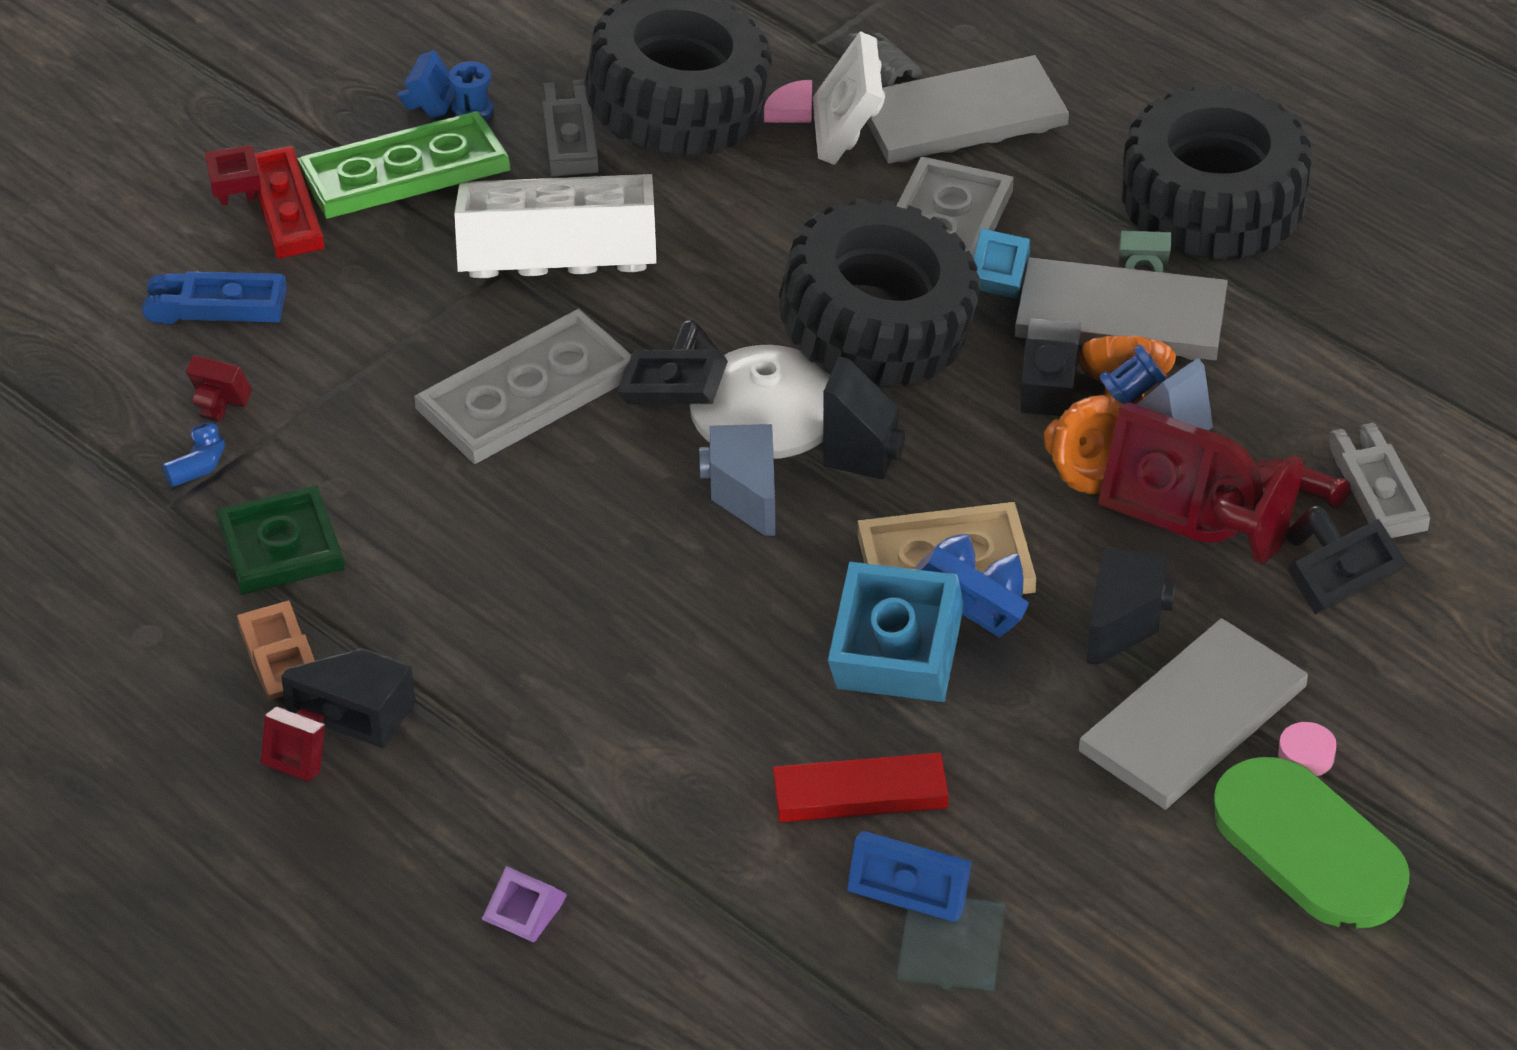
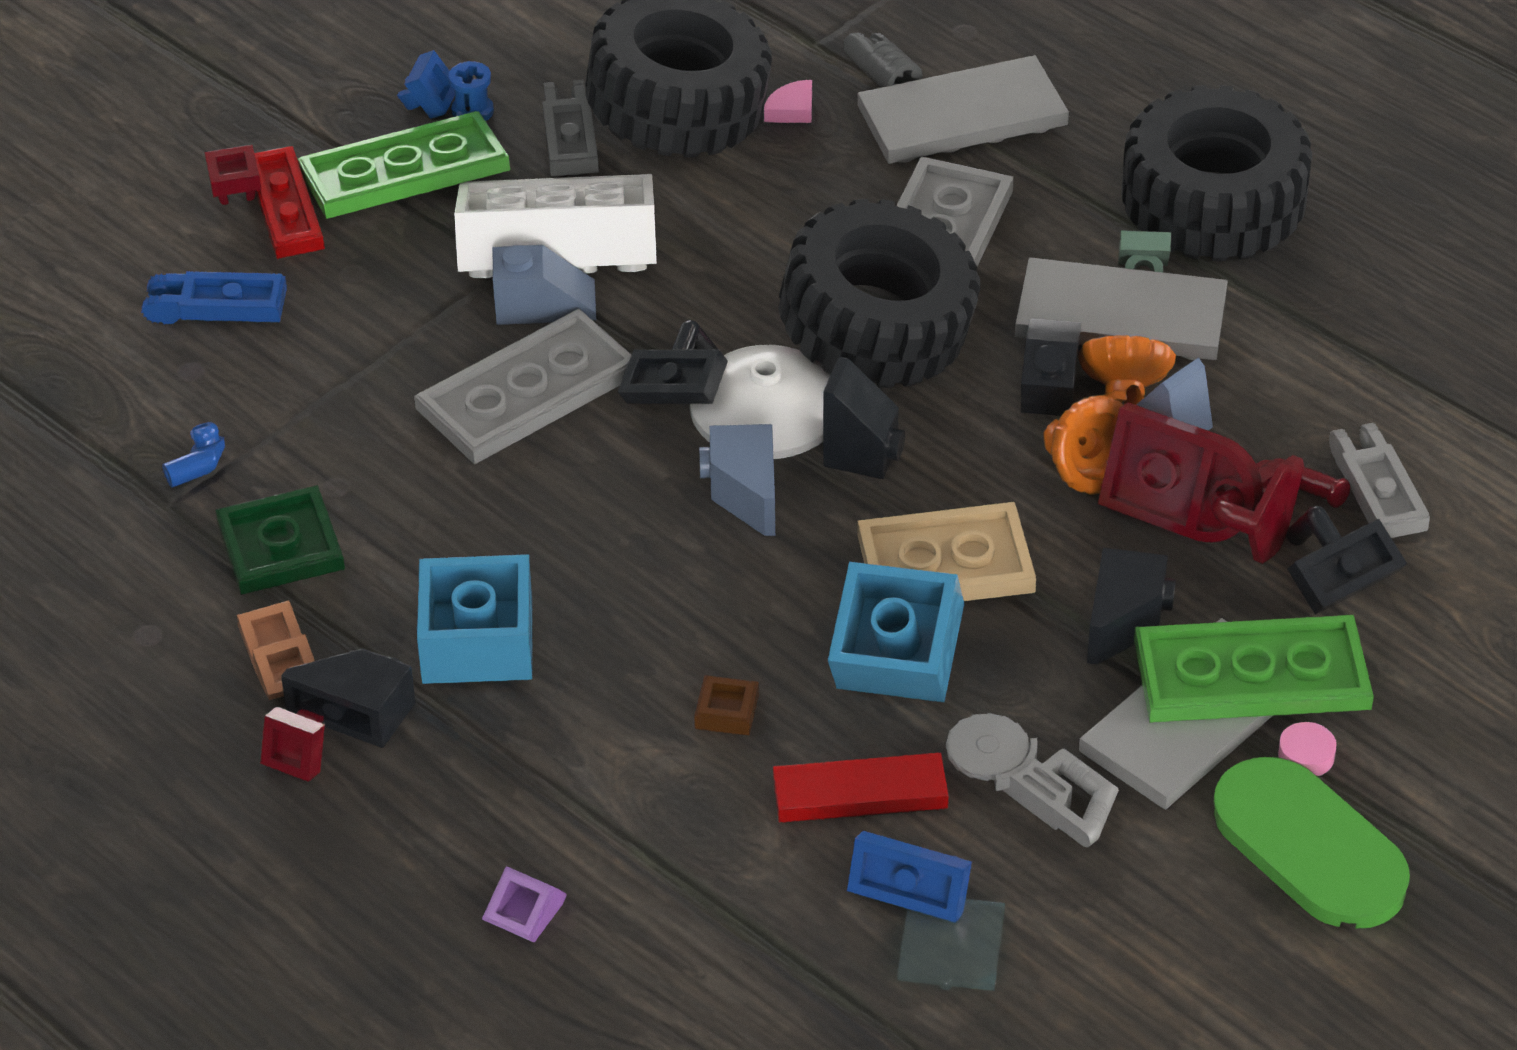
dark red tile [186,355,252,422] -> none
white plate [812,31,885,165] -> none
blue tile [915,534,1029,638] -> none
dark azure brick [974,228,1030,299] -> none
blue bush [1099,344,1168,405] -> none
none -> dark azure brick [417,554,532,684]
none -> sand blue slope [492,245,596,325]
none -> reddish brown tile [694,675,759,736]
none -> light grey piece [946,713,1119,847]
none -> bright green tile [1134,615,1374,723]

